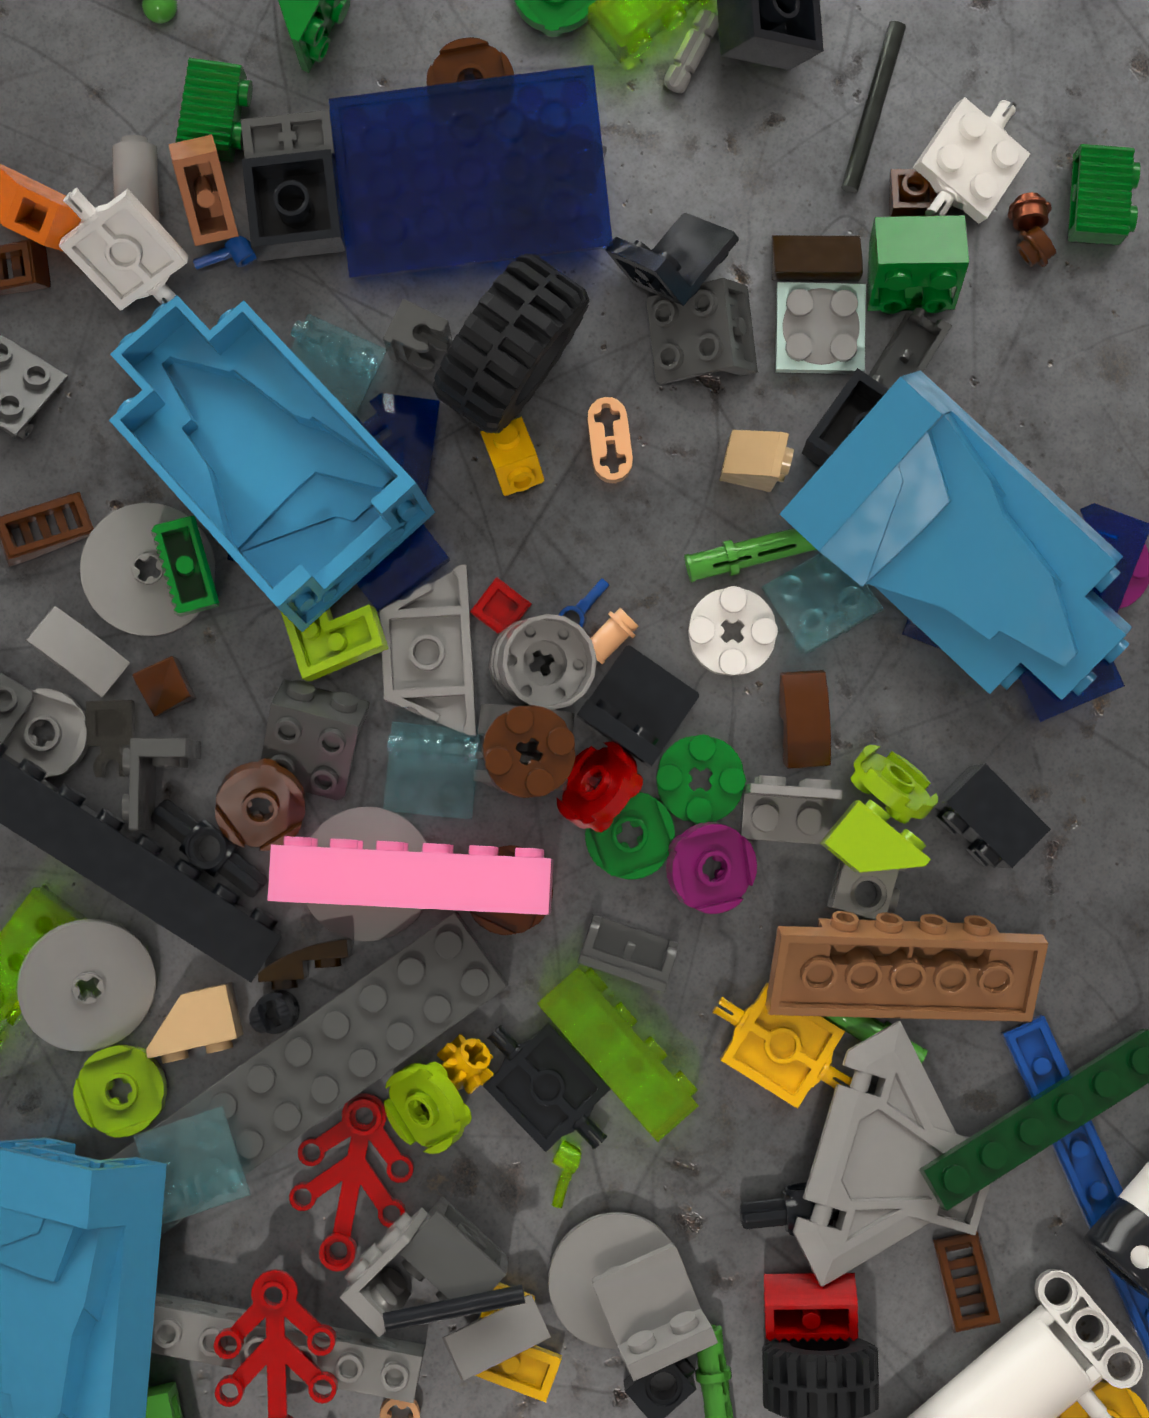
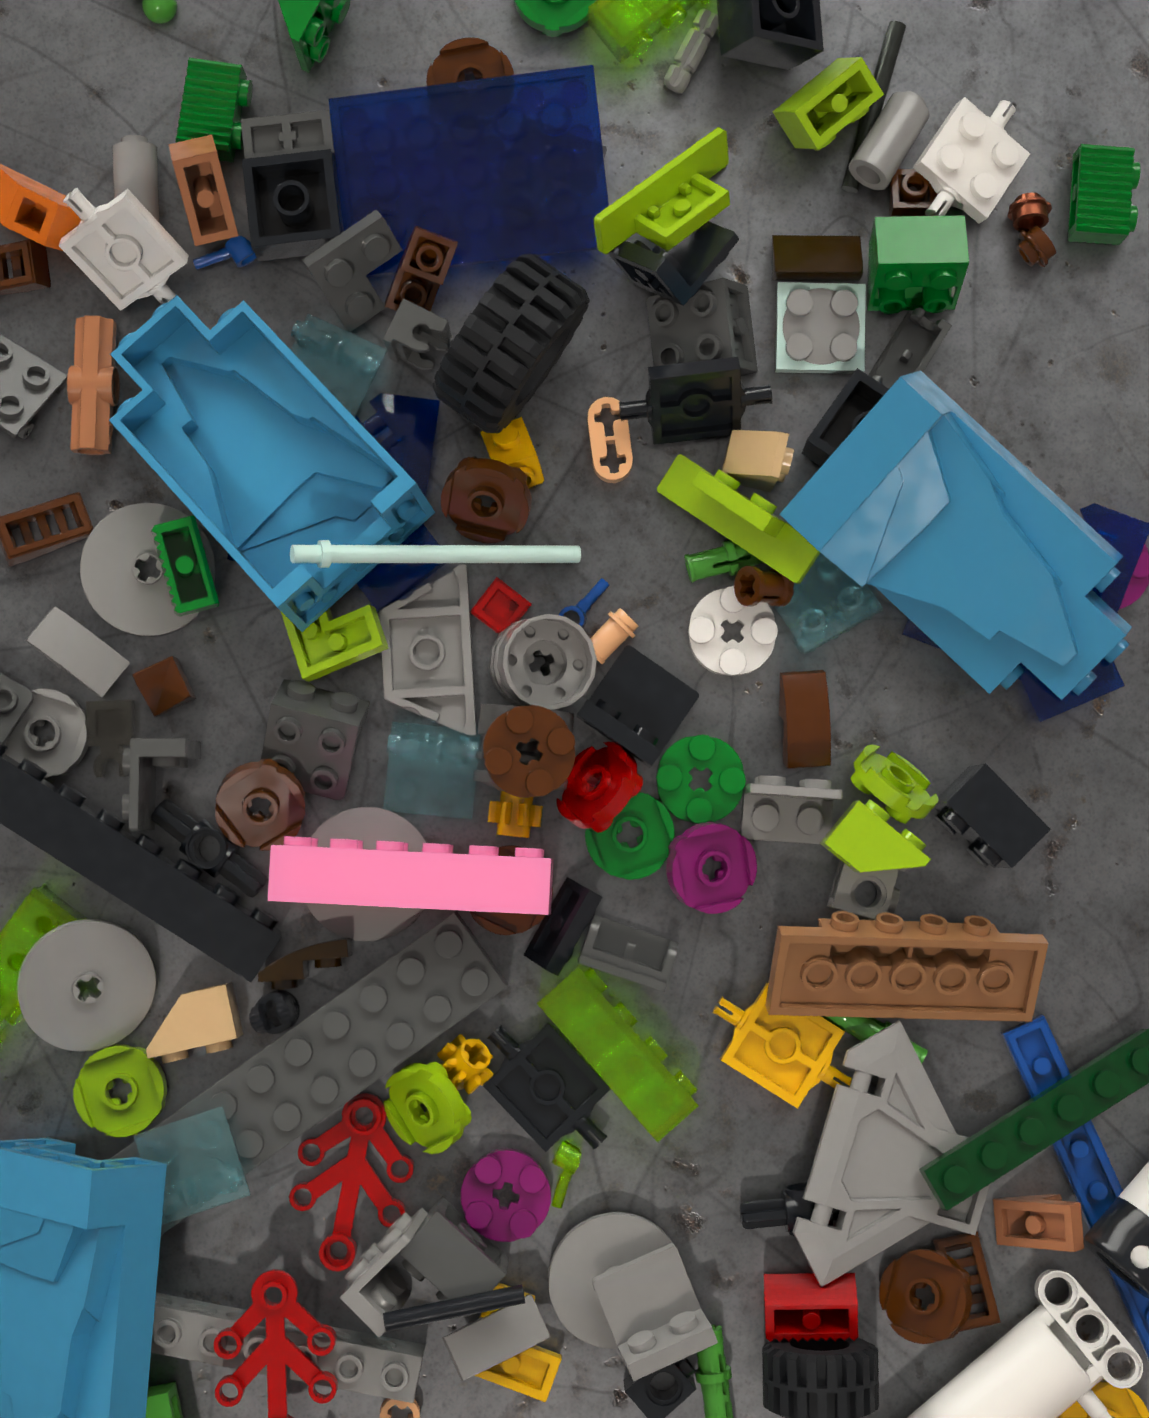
none -> nougat piece [67,316,120,455]
none -> light aqua bar [290,540,581,568]
none -> dark grey plate [302,209,402,333]
none -> reddish brown slope [384,226,458,311]
none -> reddish brown plate [440,457,532,543]
none -> magenta plate [461,1148,551,1242]
none -> yellow gear [487,791,543,838]
none -> black plate [524,877,602,976]
none -> lime bracket [594,127,730,254]
none -> black plate [619,357,773,445]
none -> lime bracket [657,454,820,584]
none -> reddish brown bush [734,566,794,607]
none -> lime brick [772,57,884,151]
none -> light grey brick [849,91,930,190]
none -> reddish brown plate [879,1249,972,1344]
none -> nougat slope [993,1194,1084,1252]

